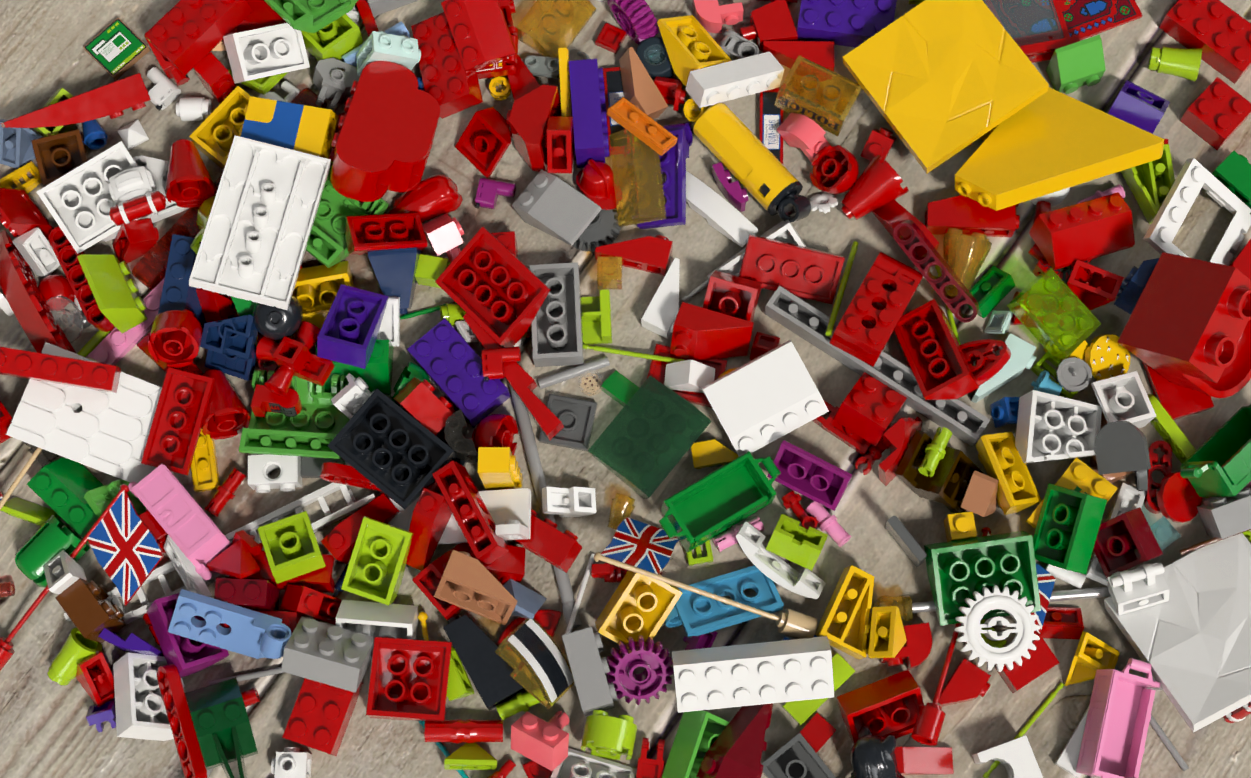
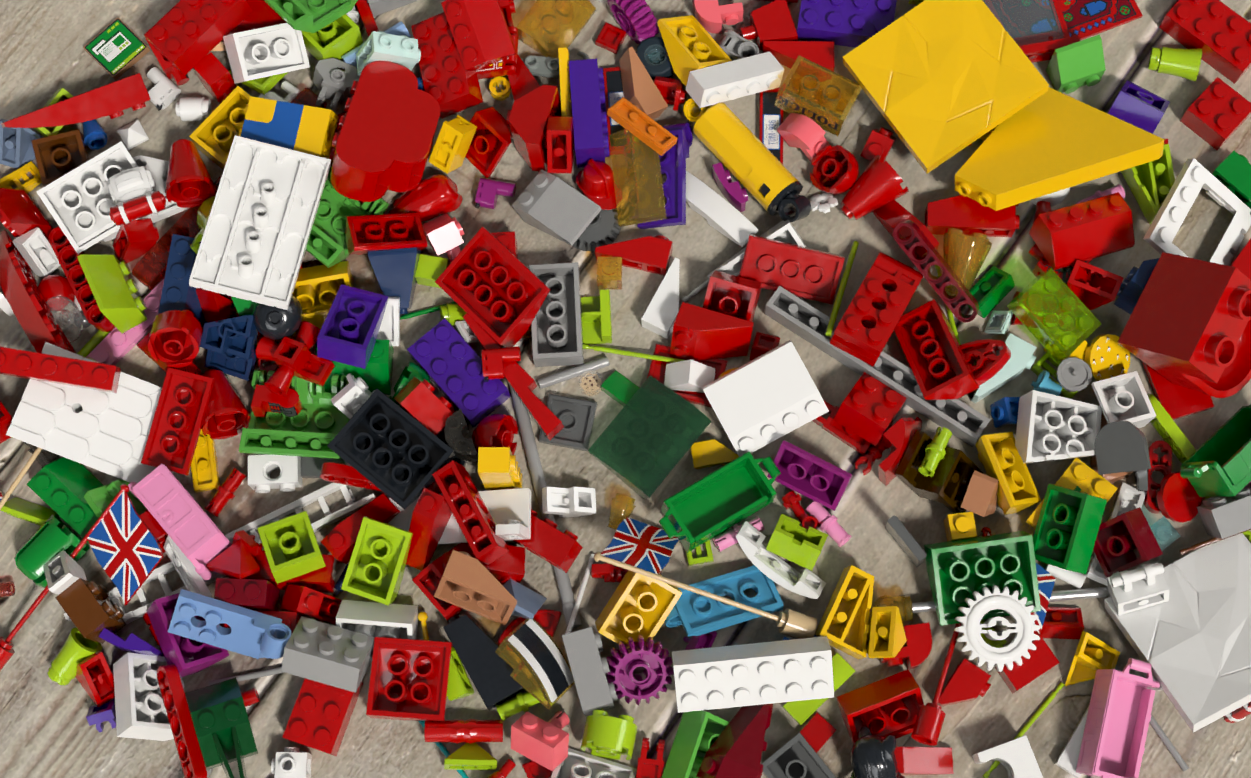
none -> yellow hinge [428,115,477,174]

